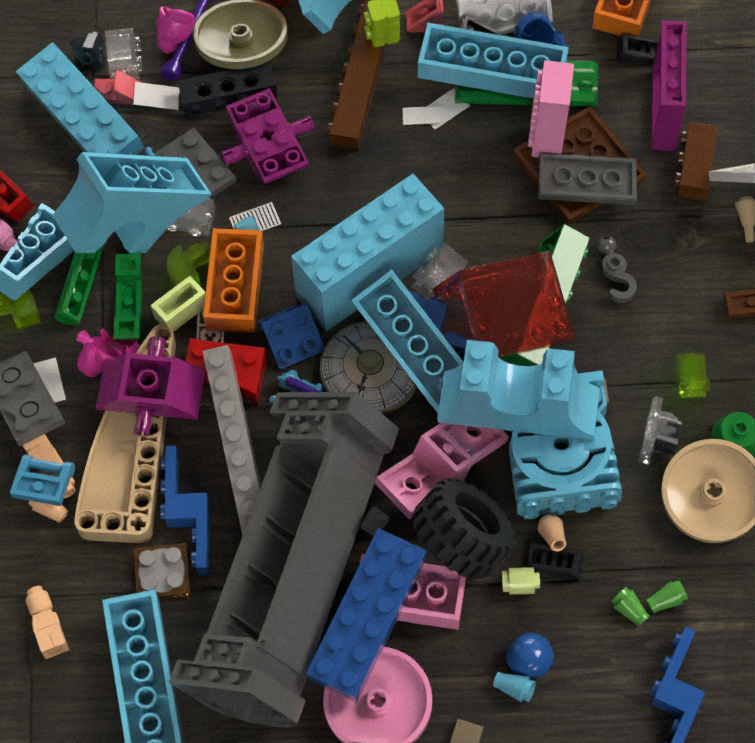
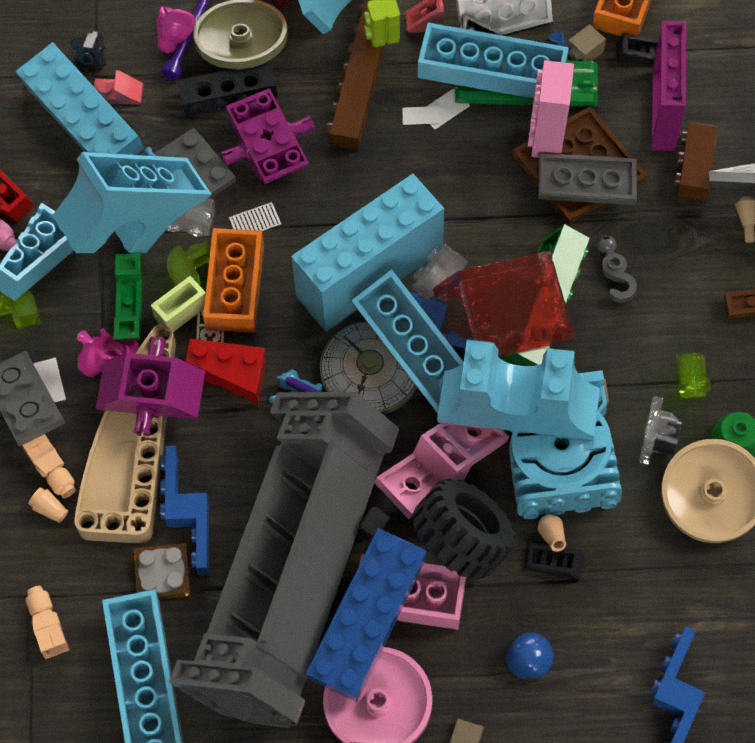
dark azure plate [10,455,75,506] -> none
green brick [54,244,104,325] -> none
clear brick [105,28,143,80] -> none
white sticker [133,82,179,110] -> none
light grey brick [203,345,261,535] -> none
medium azure hose [234,216,259,230] -> none
blue bracket [257,303,325,369] -> none
medium azure cone [493,672,535,702] -> none
yellowish green brick [502,567,540,595] -> none
blue hair [514,11,556,44] -> none
bright green cone [611,587,649,626] -> none
bright green cone [646,580,688,613] -> none
none -> dark tan brick [568,24,606,61]

